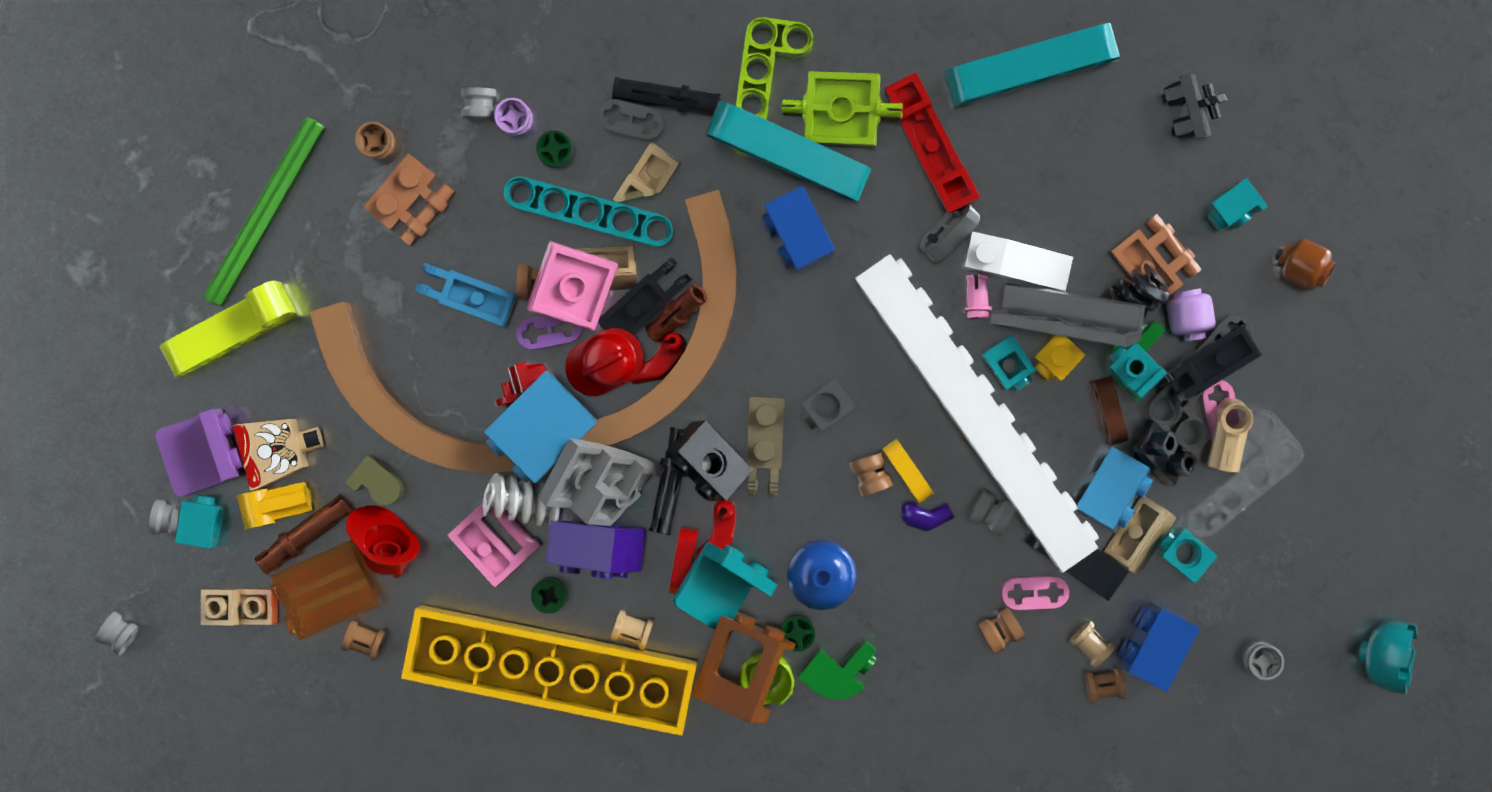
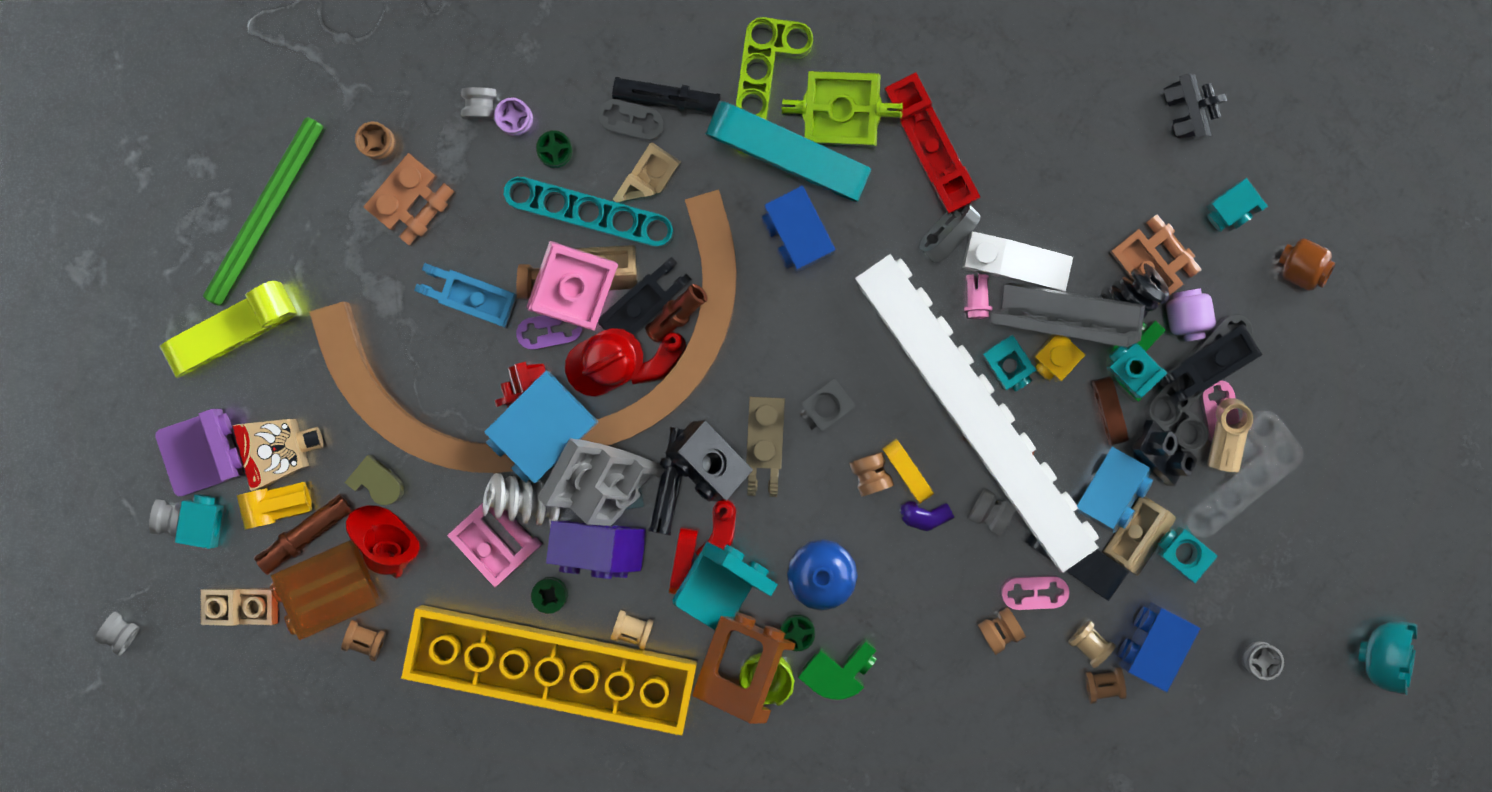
teal beam [944,23,1121,106] -> none

